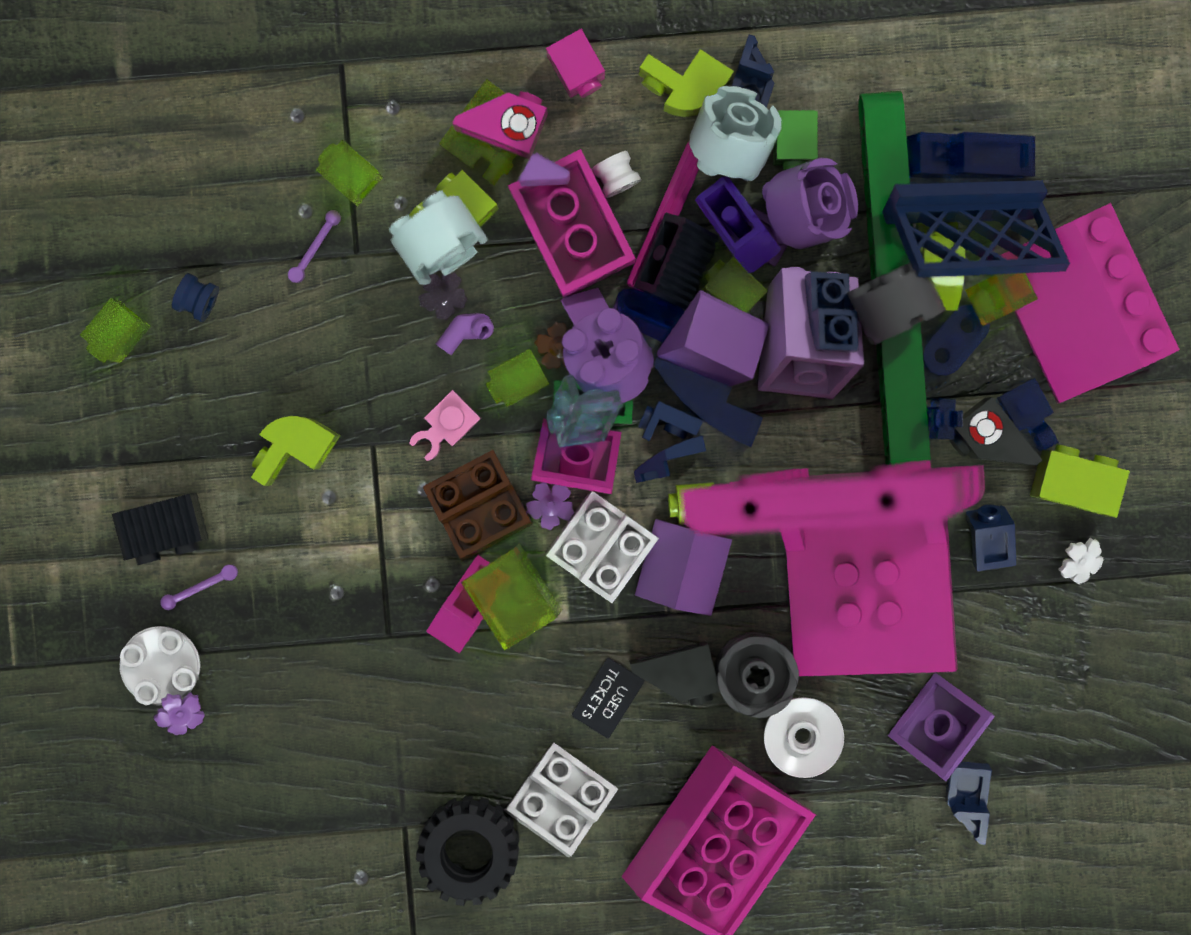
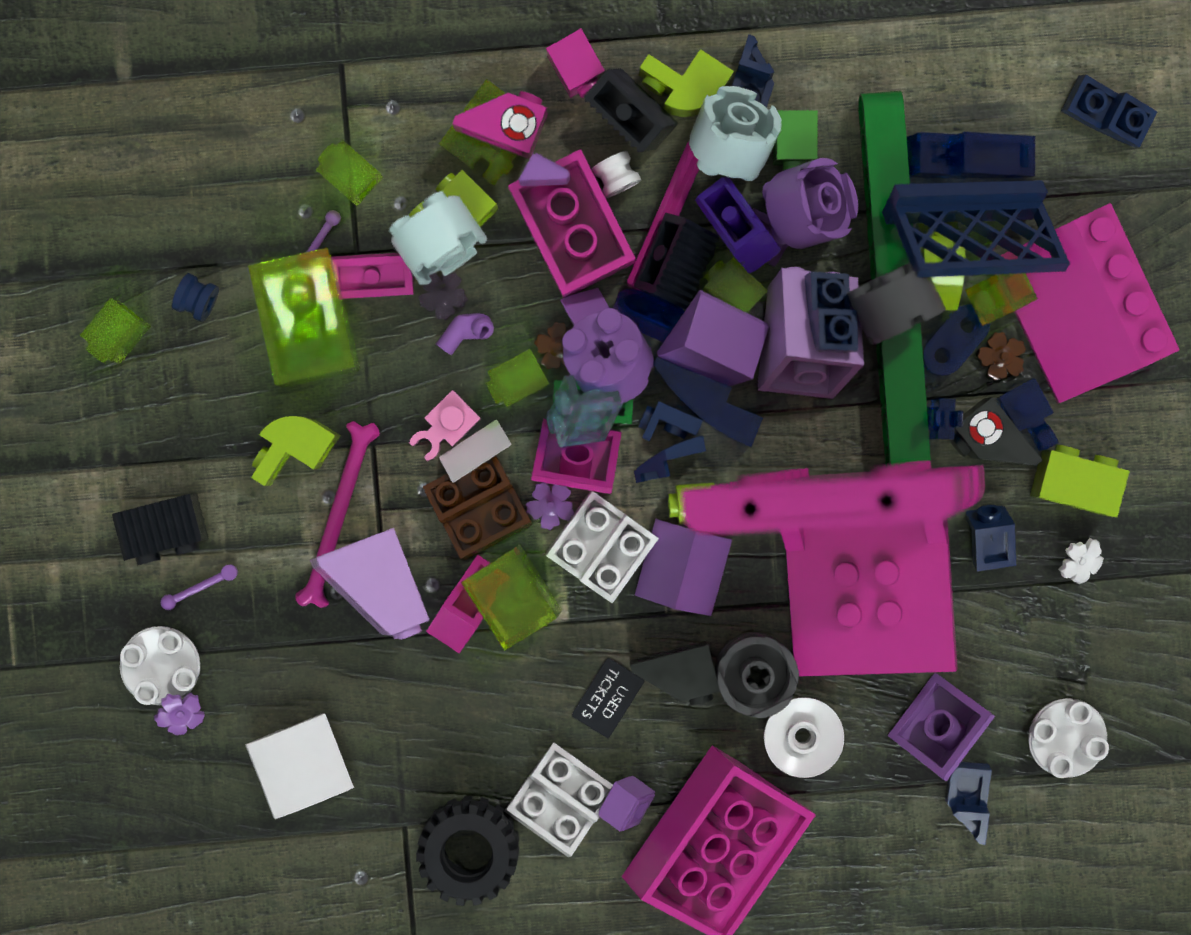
none -> white slope [245,713,354,819]
none -> clear neon green slope [248,247,361,388]
none -> dark pink piece [295,421,380,608]
none -> dark pink plate [298,253,414,301]
none -> lavender slope [310,528,429,640]
none -> white sticker [439,420,511,483]
none -> black brick [584,68,678,152]
none -> medium lavender slope [599,776,655,832]
none -> reddish brown plant [977,332,1026,381]
none -> white dish [1028,698,1109,778]
none -> dark blue slope [1061,74,1158,148]

